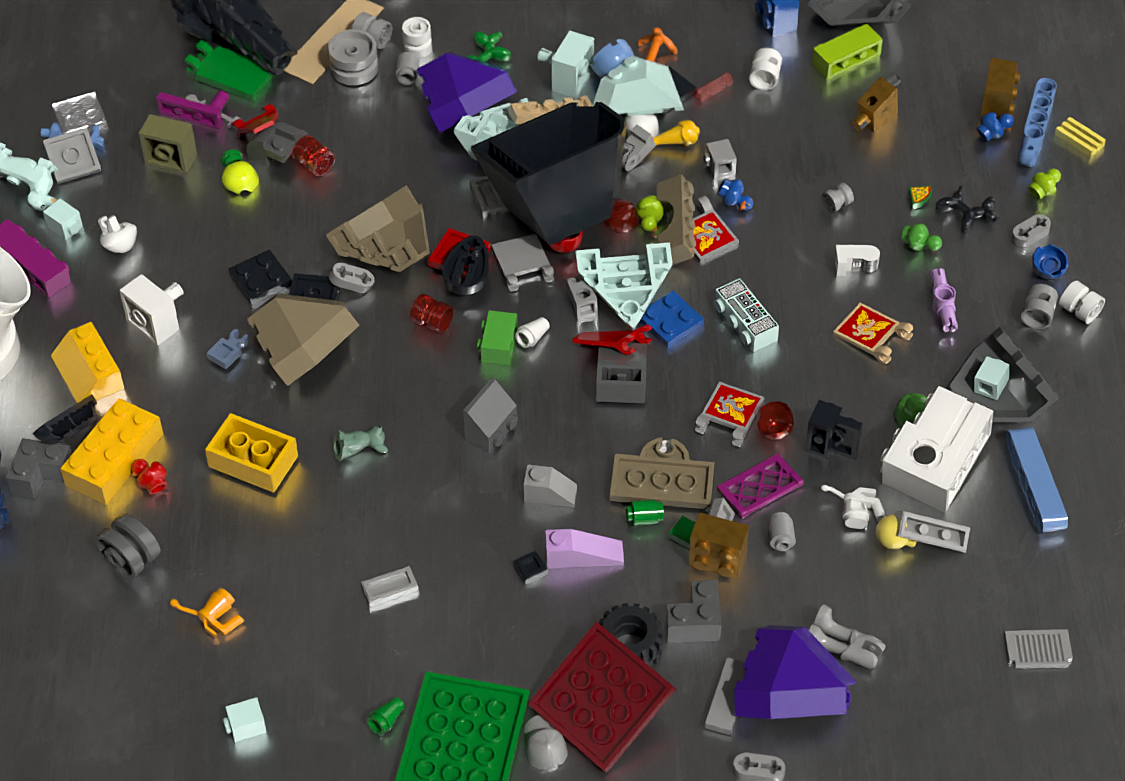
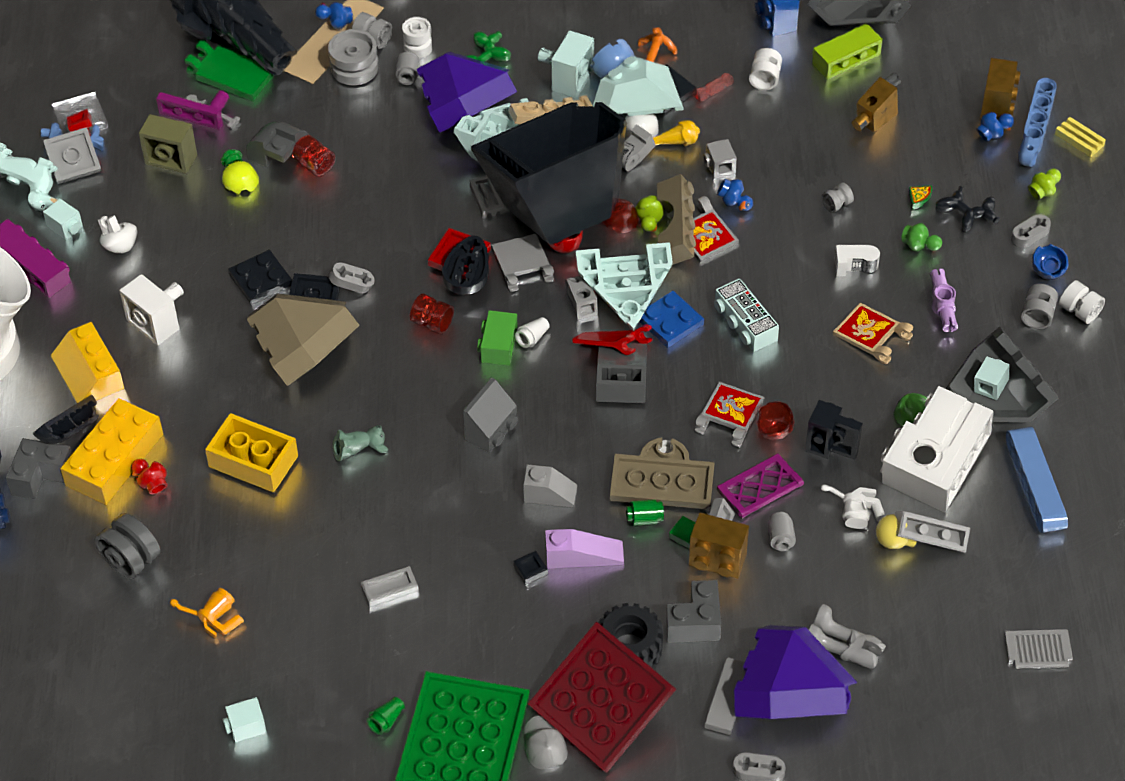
sand blue plate [206,329,249,369] -> none
red flag [231,104,278,138] -> none
dark tan panel [326,185,430,272] -> none
none -> red tile [67,109,92,136]
none -> blue animal [315,2,353,30]

